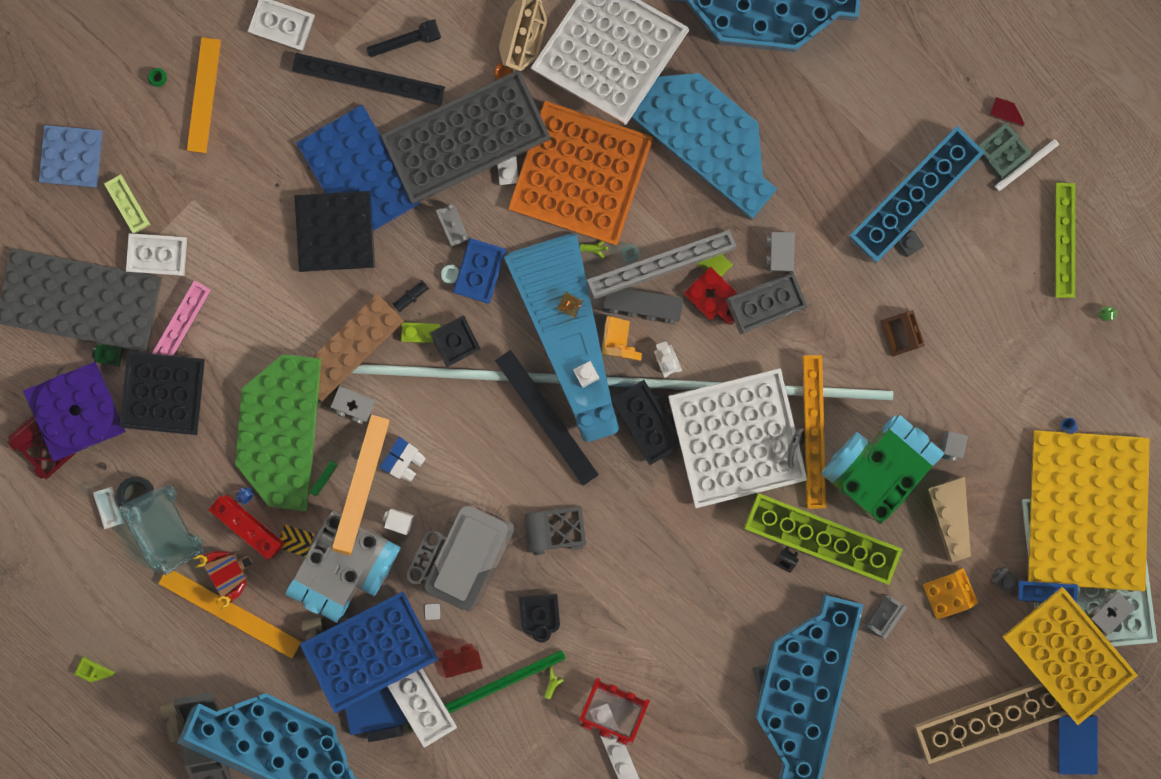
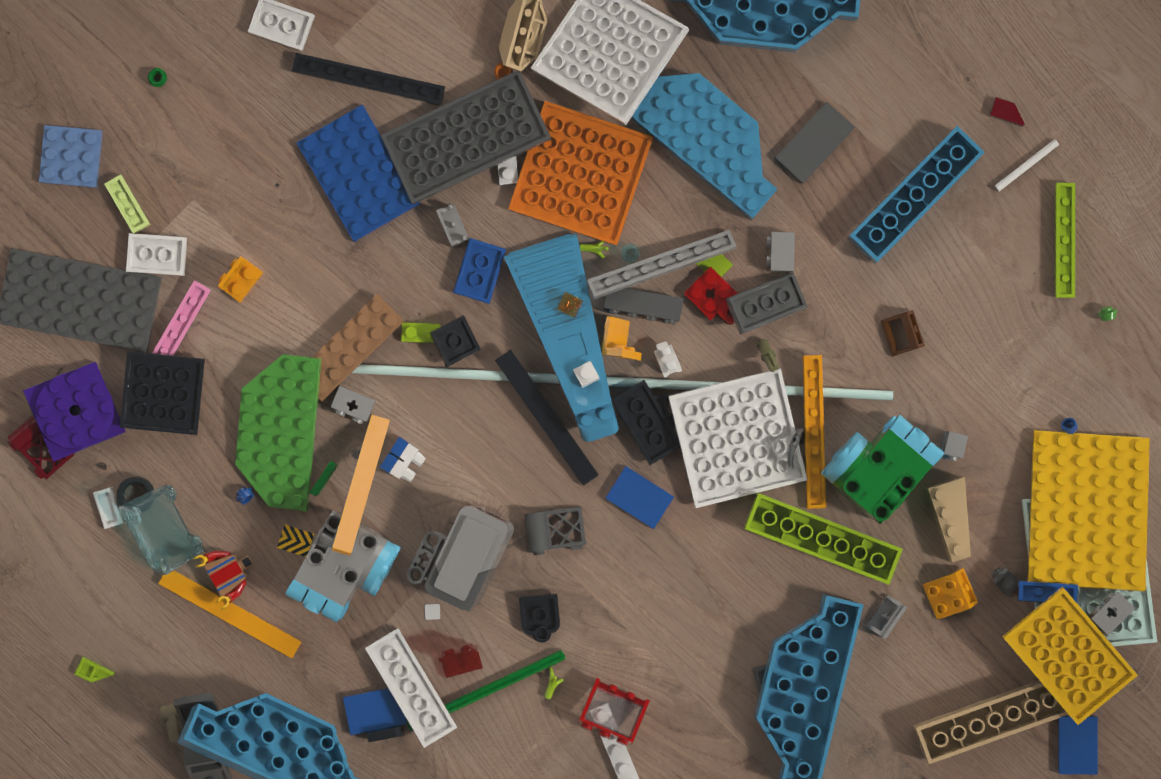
dark green bracket [92,343,123,367] -> none
light orange tile [187,37,221,154] -> none
red fence [208,494,286,560] -> none
black plate [294,191,375,272] -> none
blue plate [300,591,439,714] -> none
dark tan piece [302,616,324,641] -> none
black axle [367,19,442,58] -> none
white brick [382,508,415,535] -> none
black pin [392,280,429,313] -> none
light aqua tile [441,265,459,284] -> none
black tile [774,547,799,573] -> none
dark grey plate [898,231,924,257] -> none
sand green slope [978,123,1032,179] -> none
none -> light orange bracket [217,256,264,303]
none -> blue tile [606,466,674,529]
none -> olive axle [757,339,779,372]
none -> dark grey tile [775,102,855,184]

